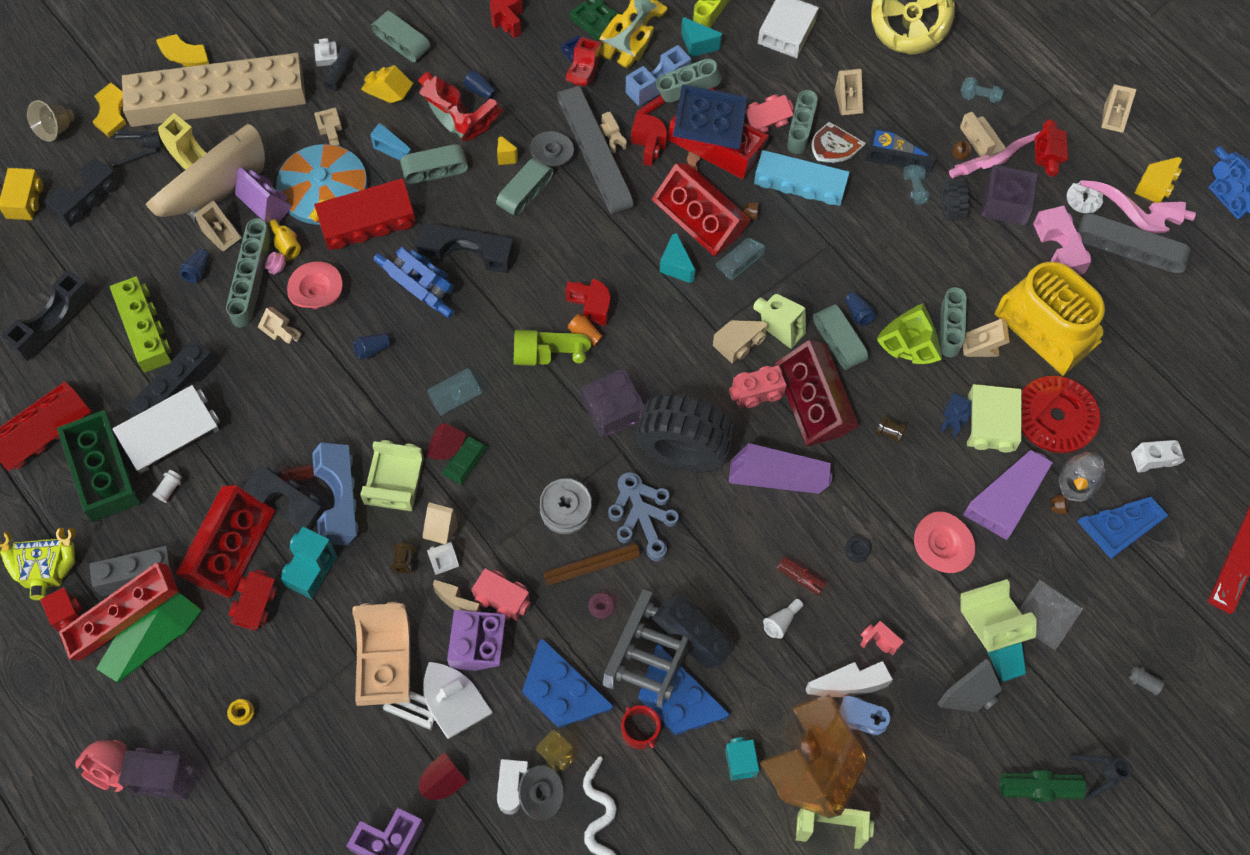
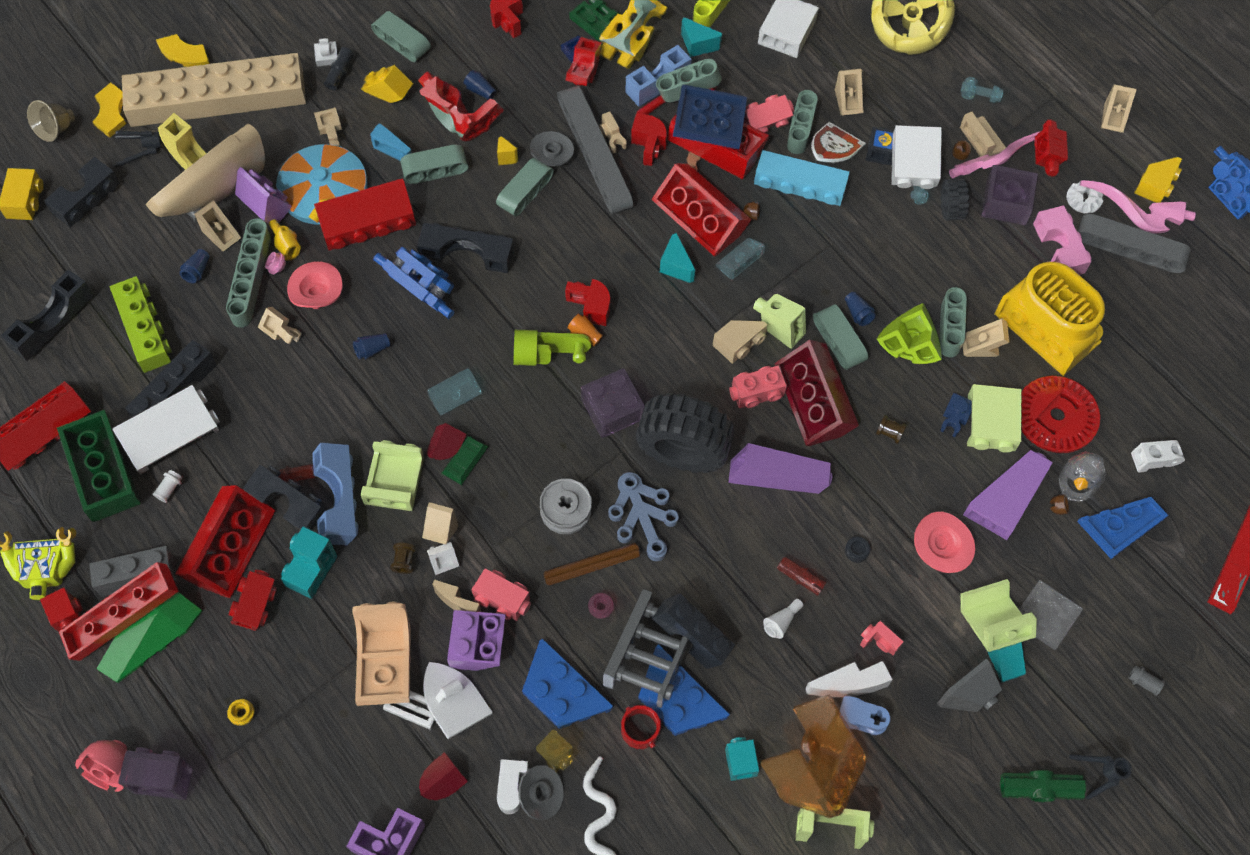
none -> white brick [892,126,941,189]

